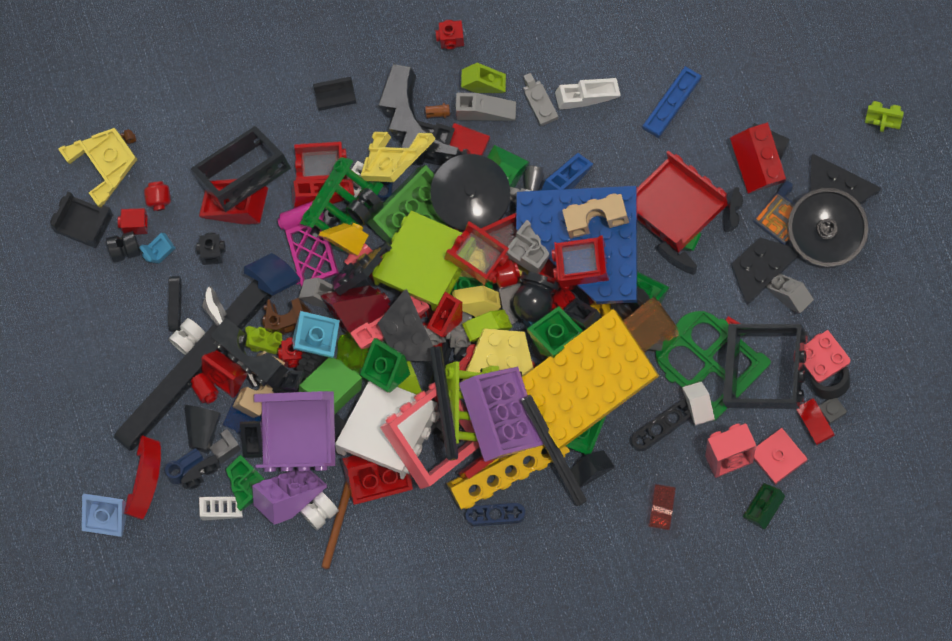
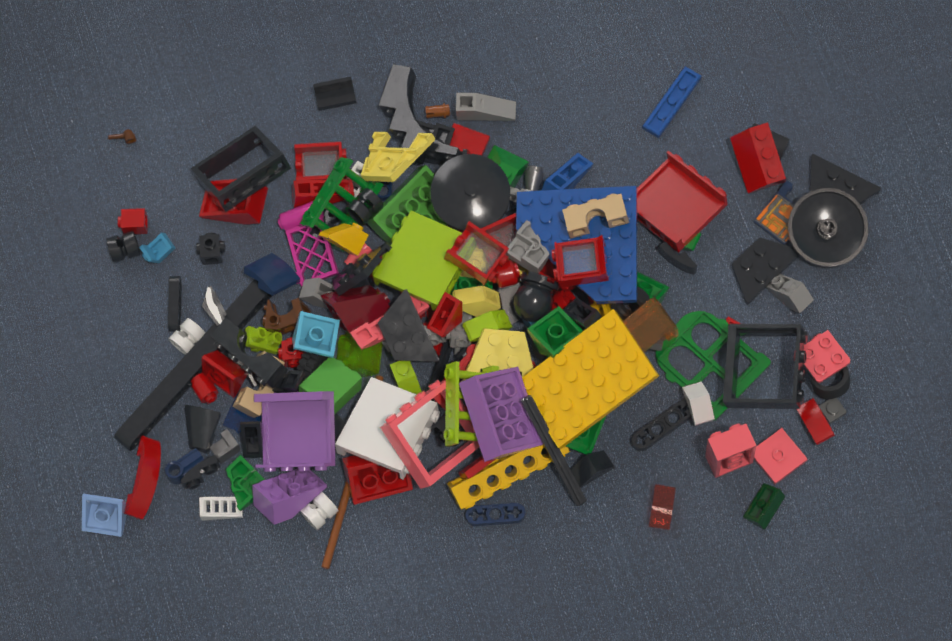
black panel [50,192,113,249] -> none
light yellow wing [58,128,137,207] -> none
red head [144,181,171,211] -> none
green slope [360,338,411,392] -> none
black axle [431,346,458,461] -> none
red brick [435,20,464,49] -> none
lime slope [461,63,506,93] -> none
light grey hinge [523,73,559,126] -> none
white slope [555,78,621,110] -> none
black slope [723,187,743,232] -> none
lime hips [865,101,904,132] -> none

